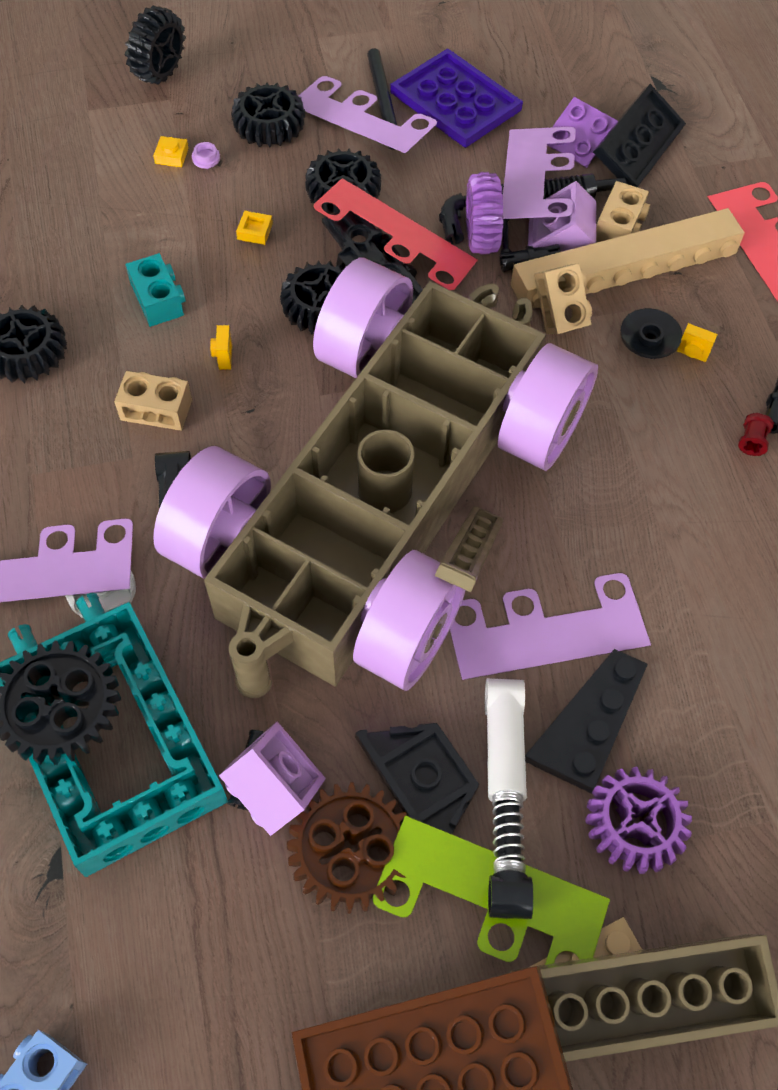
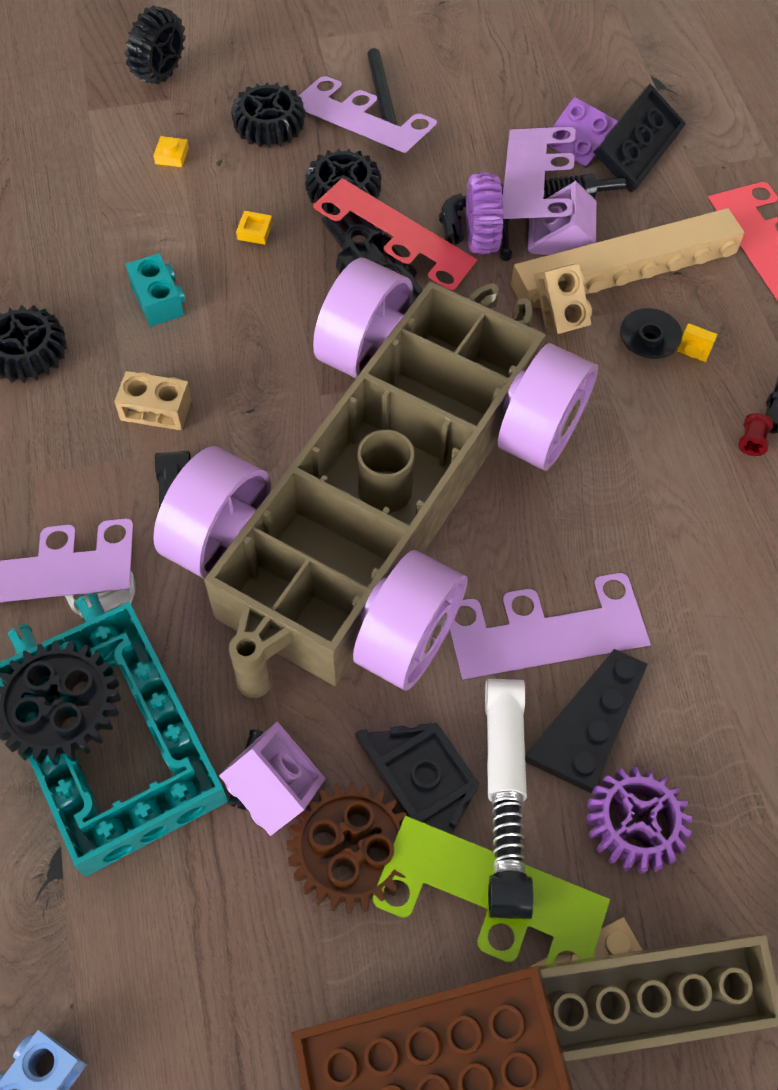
lavender plate [192,142,220,169] -> none
yellow plate [210,325,233,370] -> none
black gear [280,260,344,335] -> none
dark purple plate [390,48,523,148] -> none
dark tan tile [435,506,504,592] -> none
black pin [500,244,561,272] -> none
tan brick [596,181,650,242] -> none

